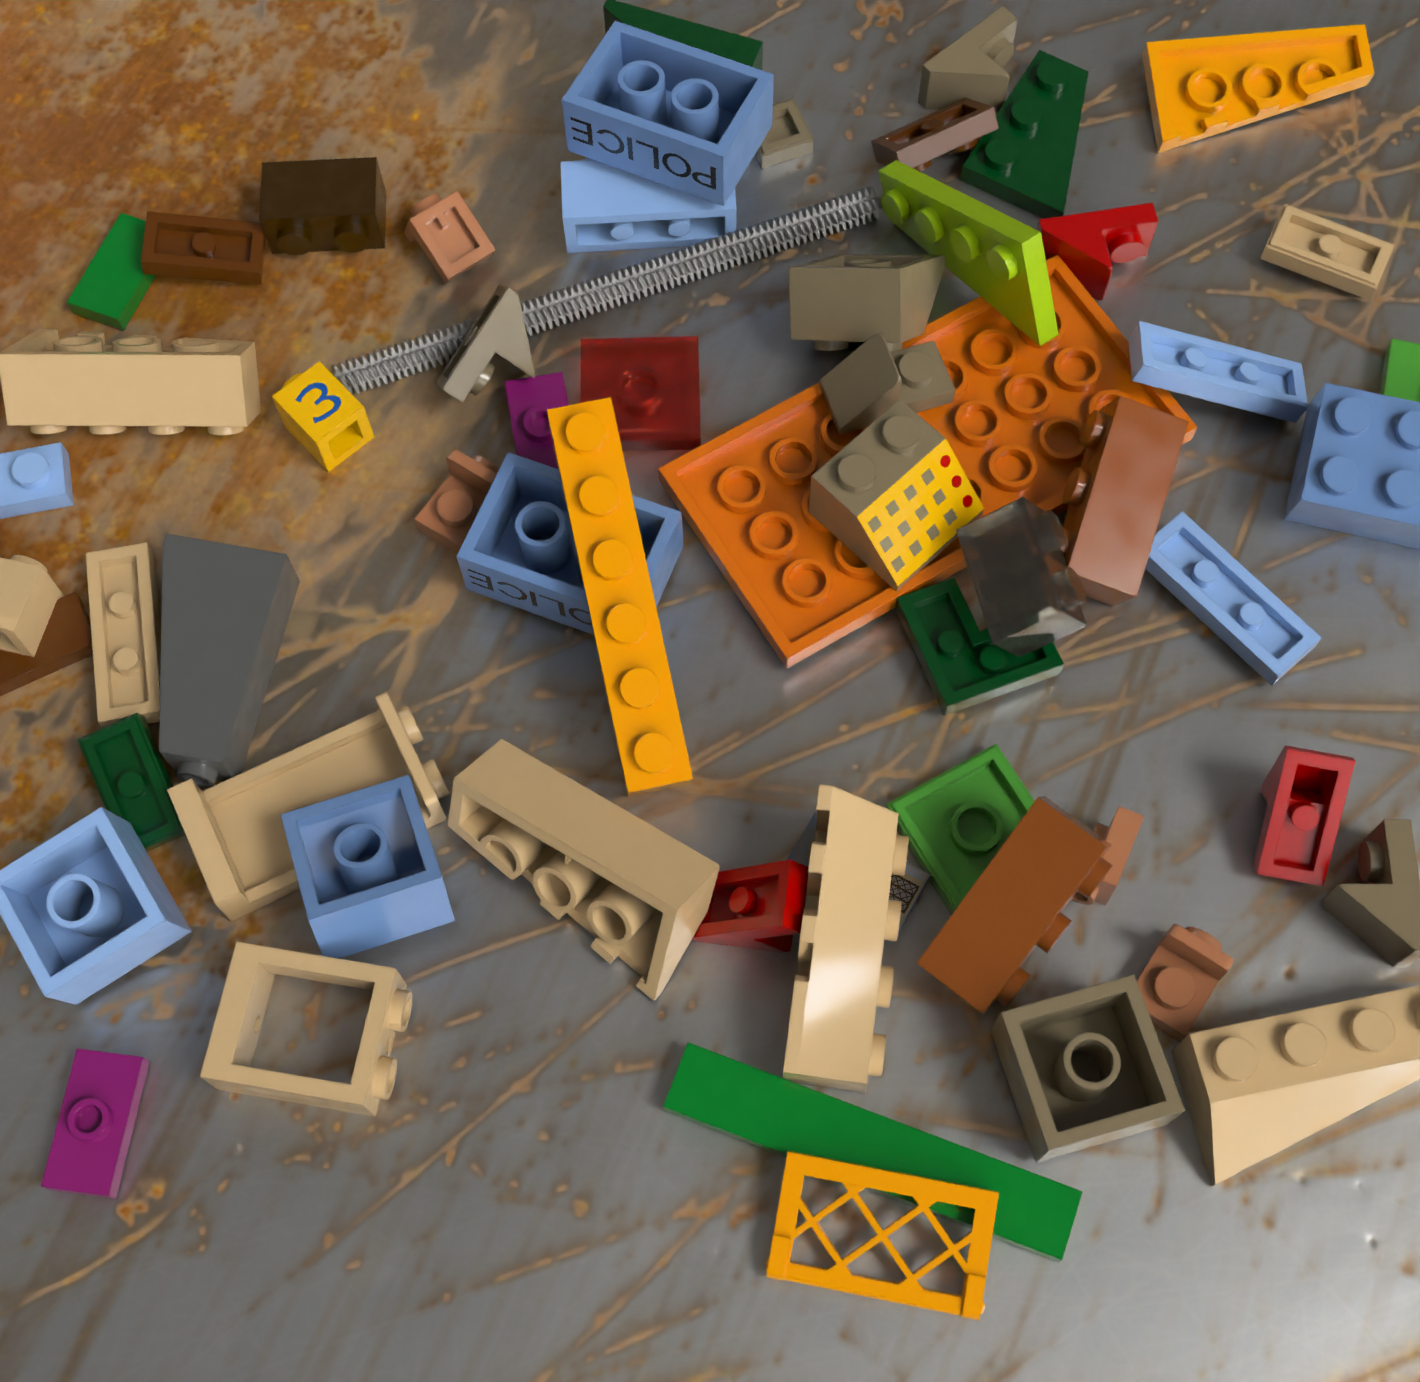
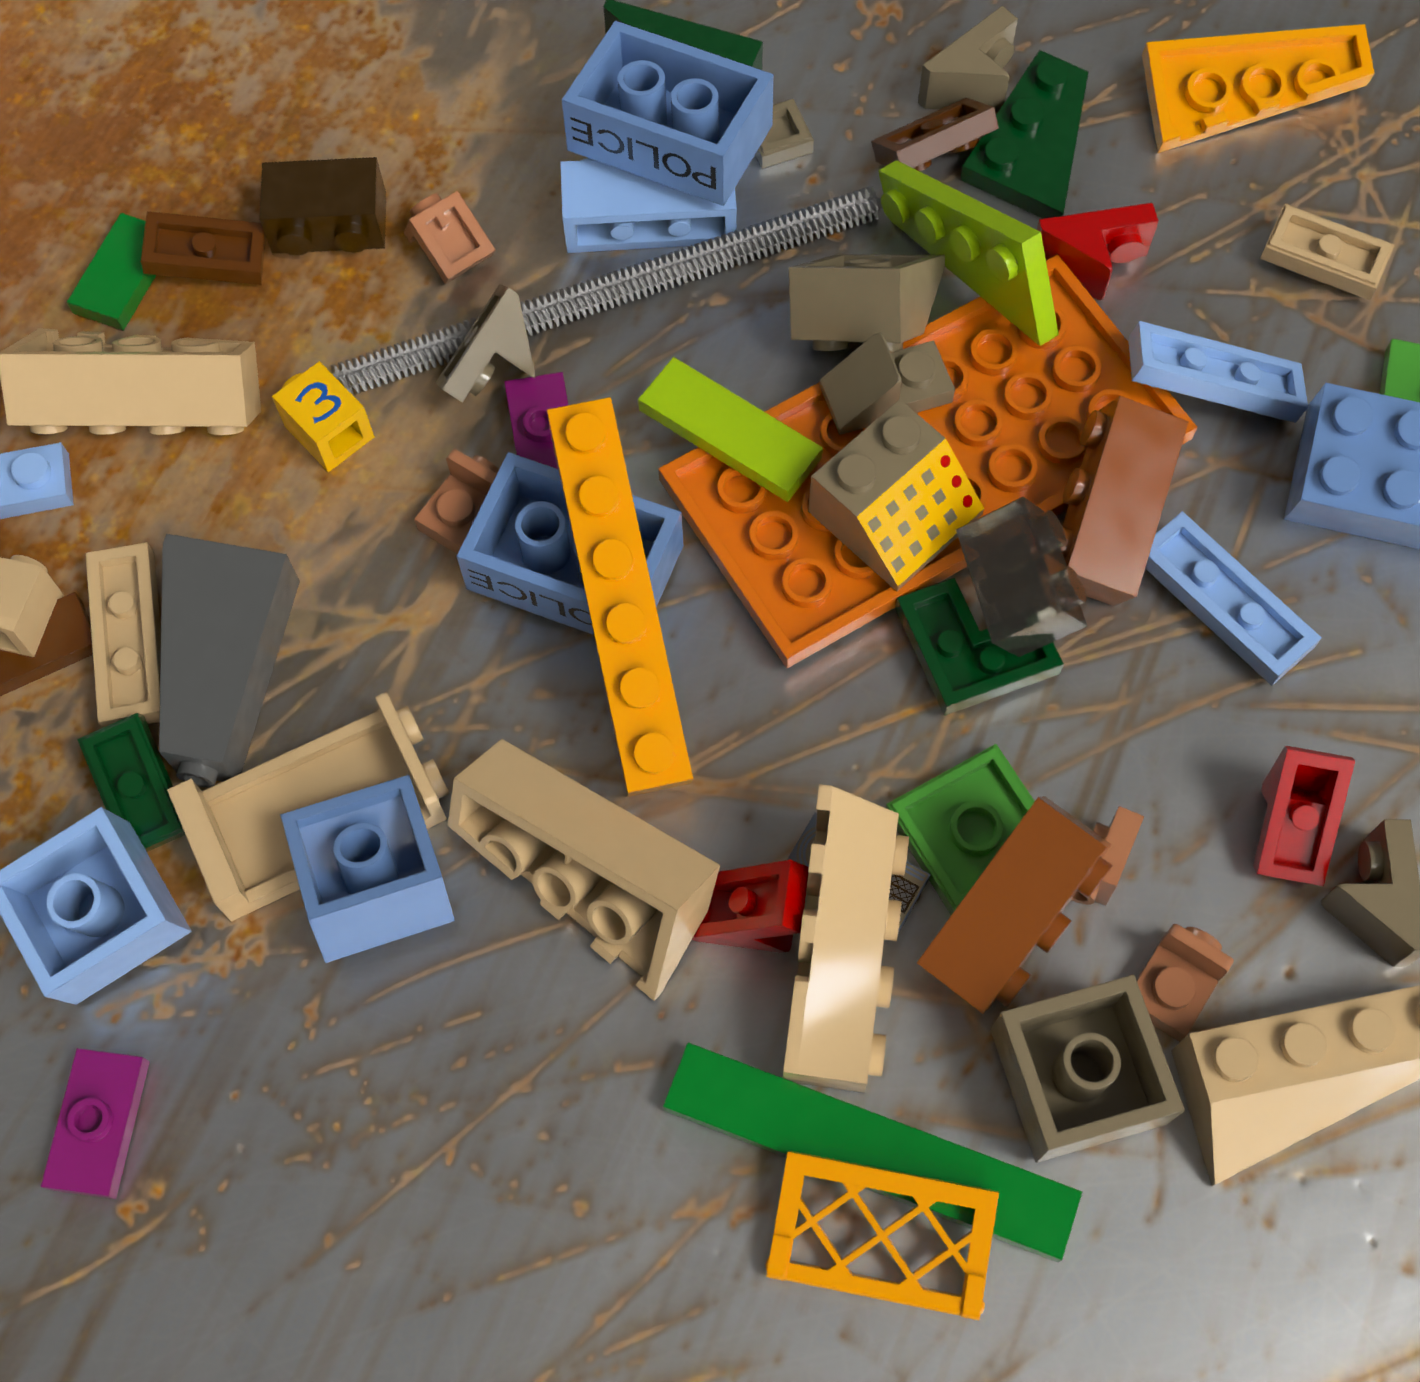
tan window [200,942,413,1117] -> none
clear red plate [580,336,701,451] -> none
none -> lime tile [638,357,823,502]

